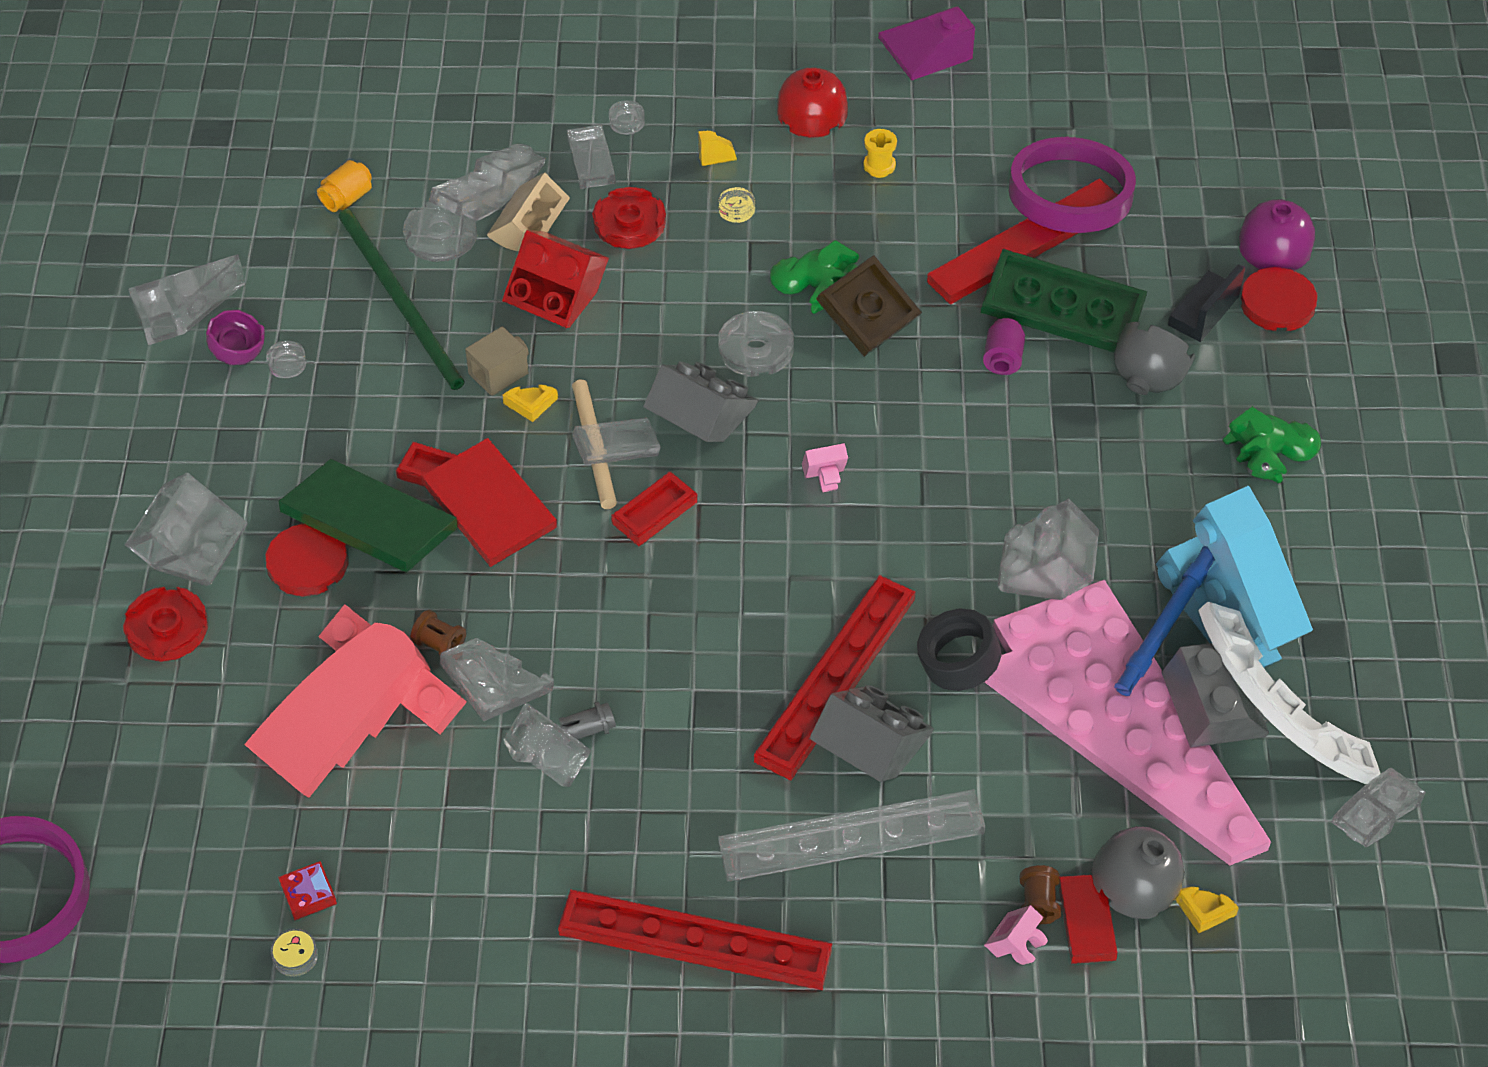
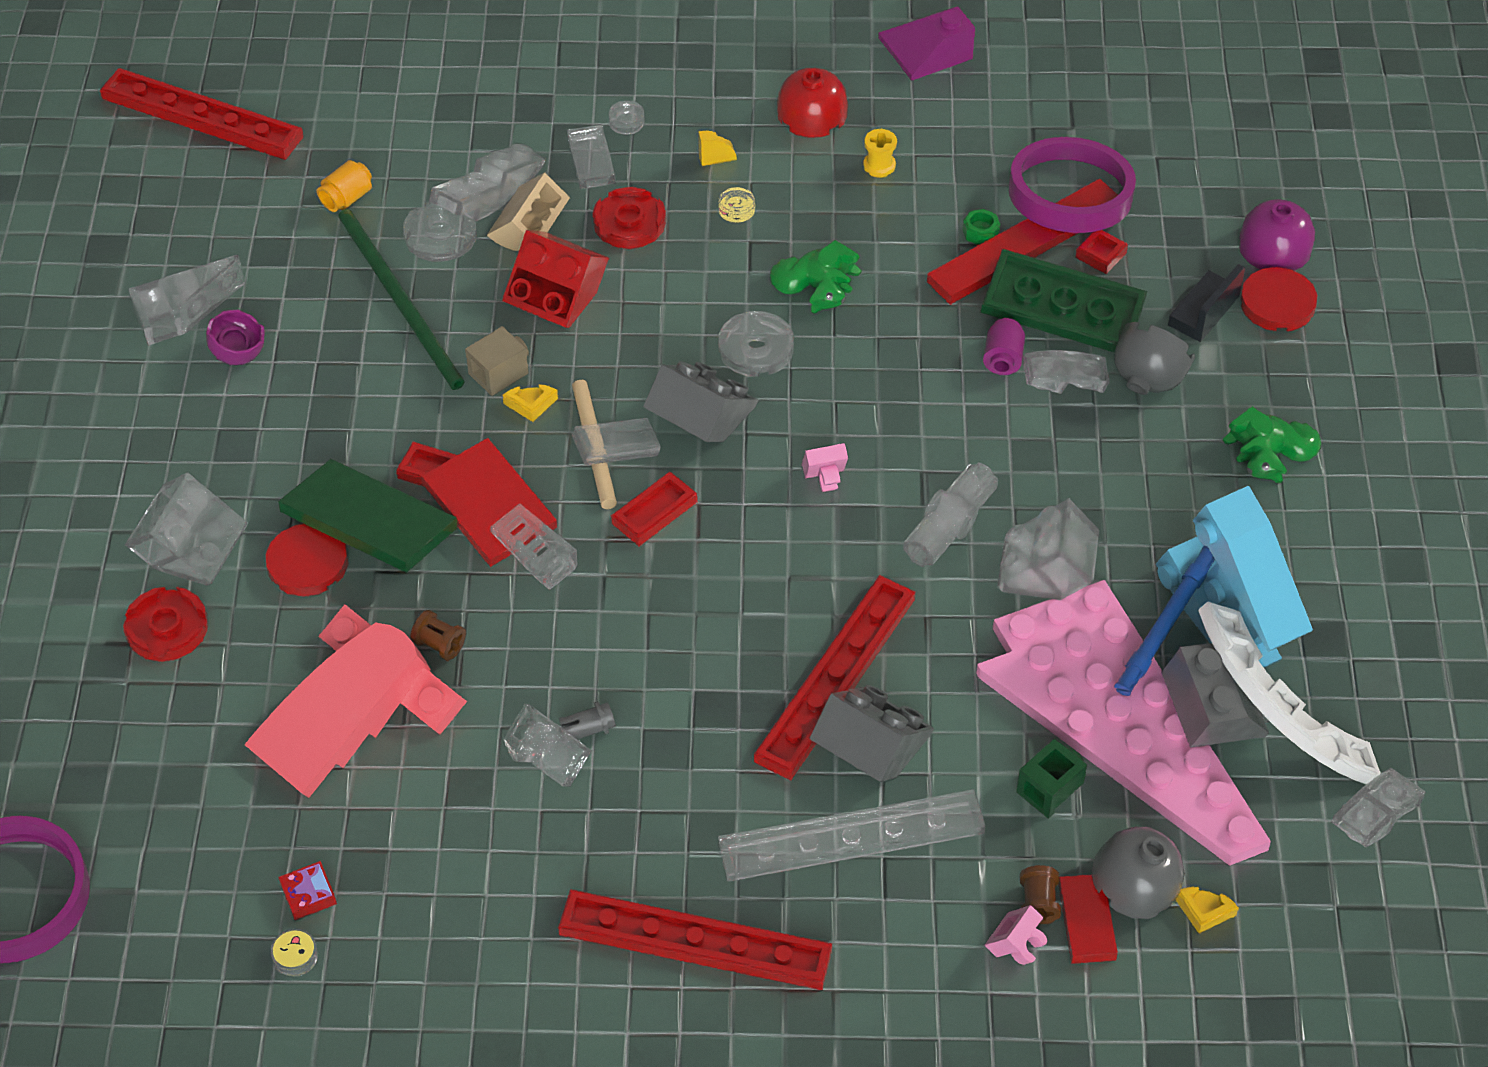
clear tile [266,341,307,378] -> none
clear wing [440,638,554,721] -> none
dark brown tile [816,255,922,357] -> none
black tyre [917,608,1002,691] -> none
none -> red tile [100,68,304,160]
none -> clear slope [490,503,578,590]
none -> clear piece [903,462,998,567]
none -> green tile [962,209,1000,245]
none -> dark green brick [1016,738,1087,819]
none -> clear slope [1022,350,1110,394]
none -> red tile [1075,230,1128,275]

